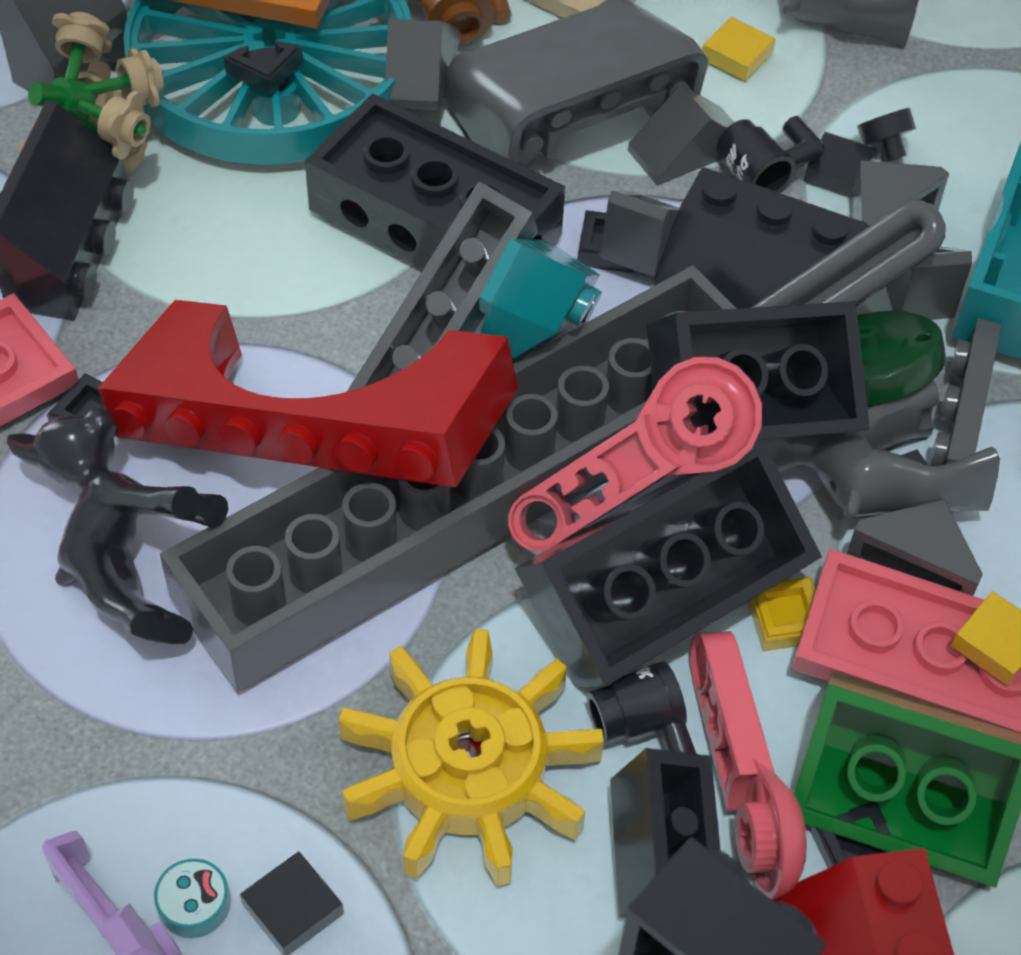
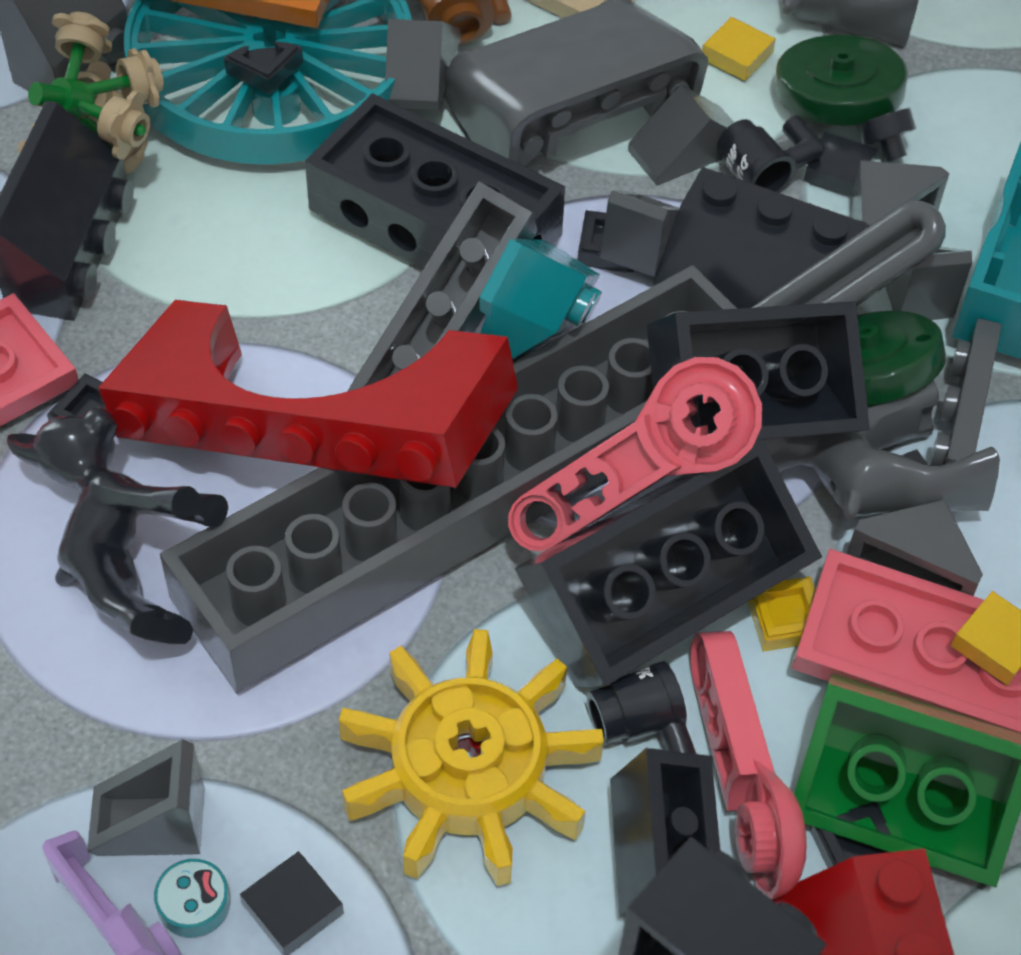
none -> dark grey slope [87,739,205,856]
none -> dark green wheel [775,34,908,126]

